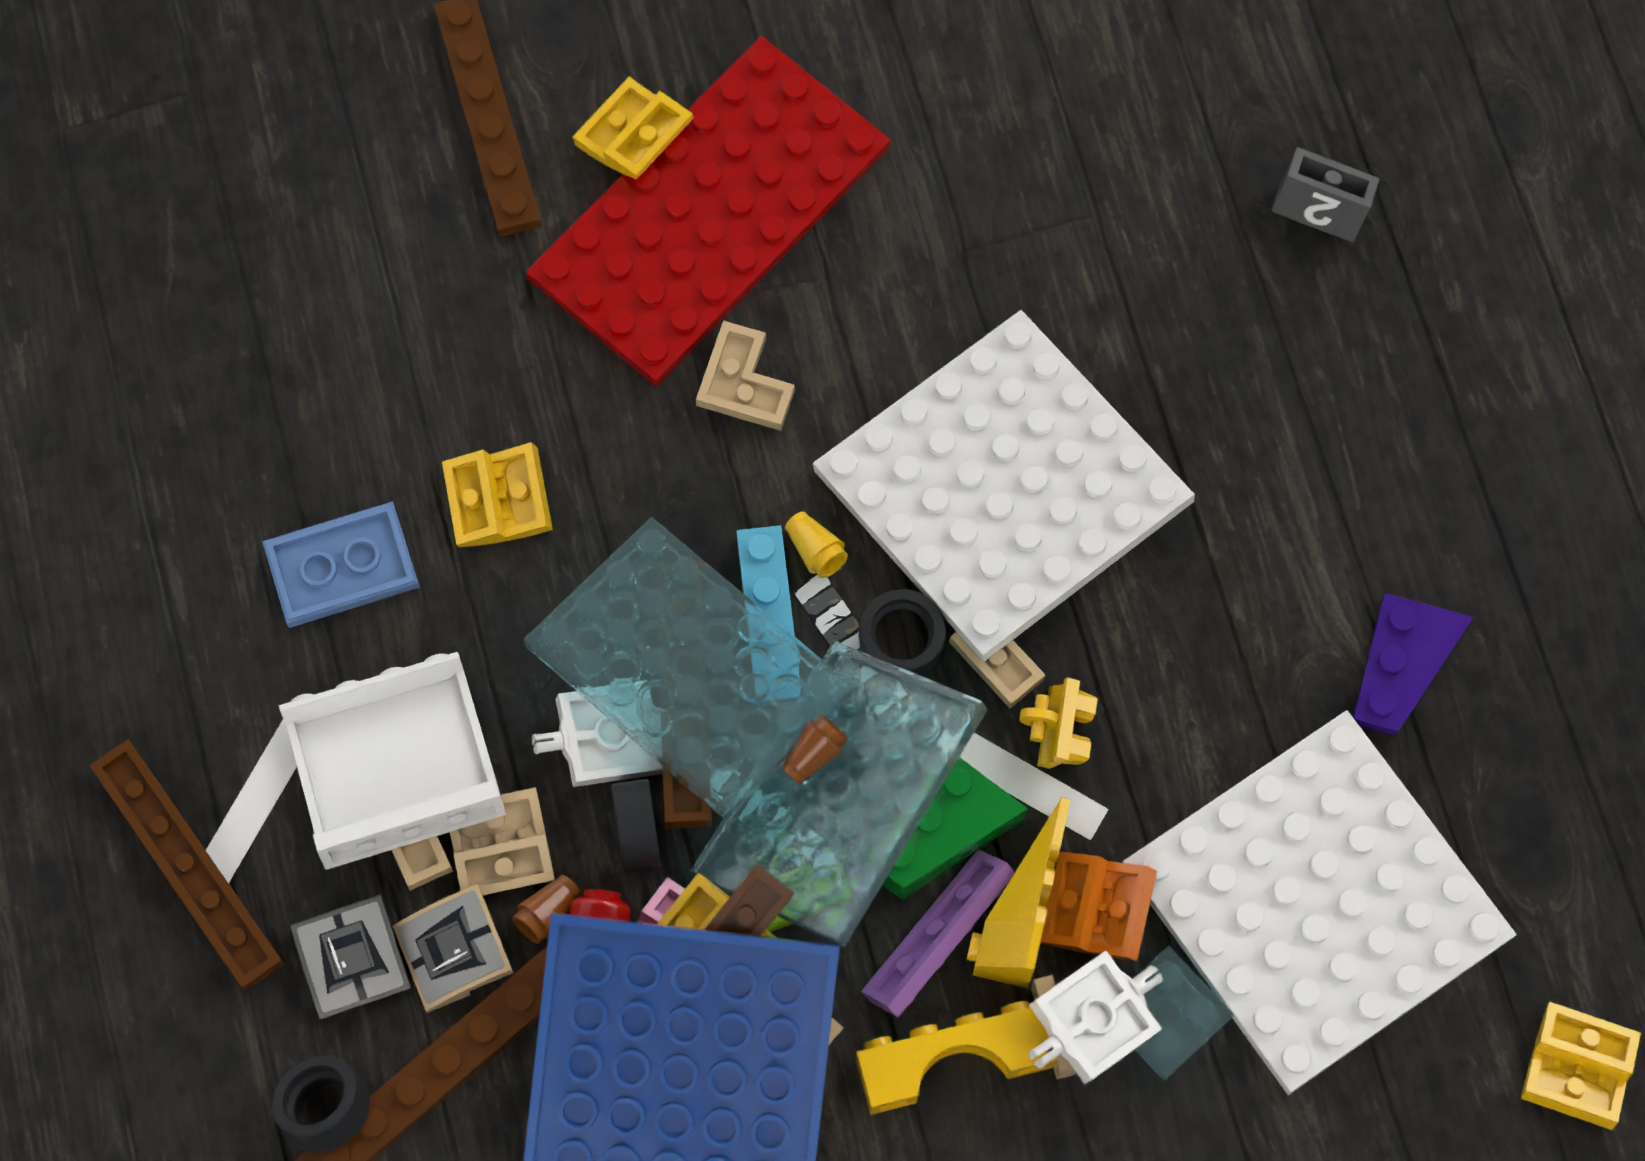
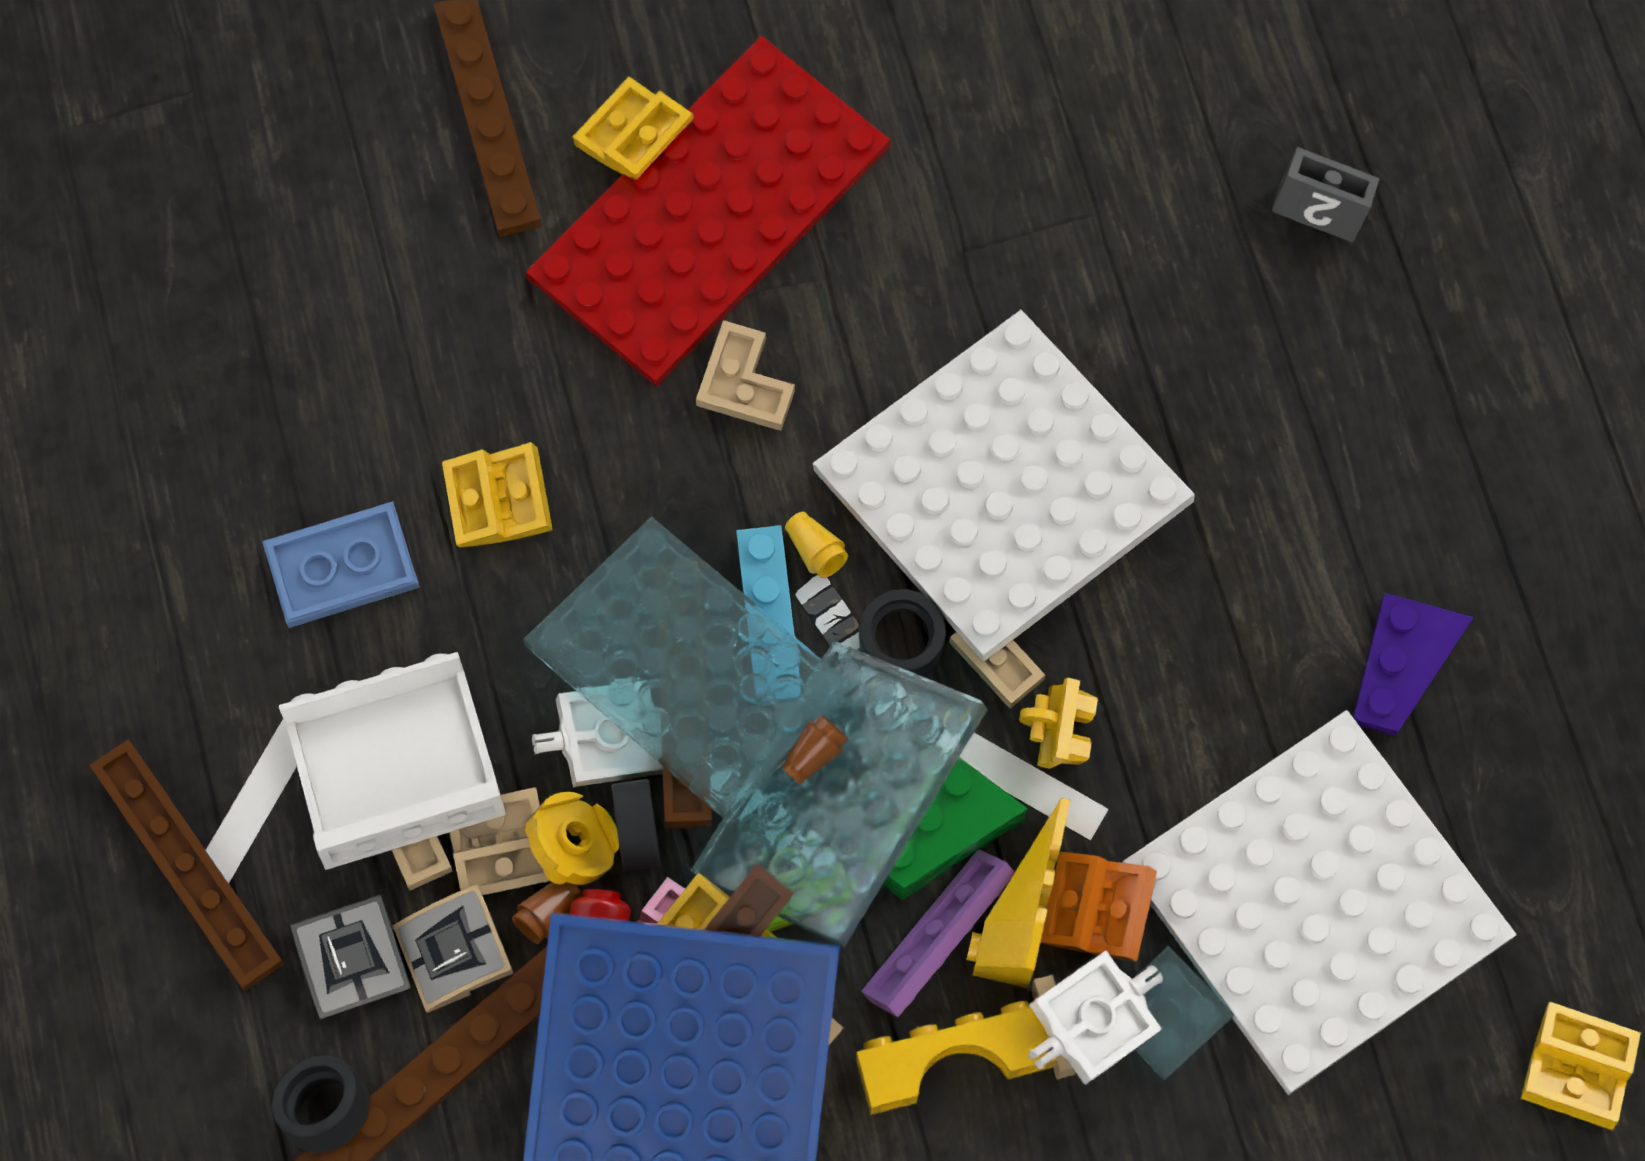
none -> yellow plate [525,792,619,885]

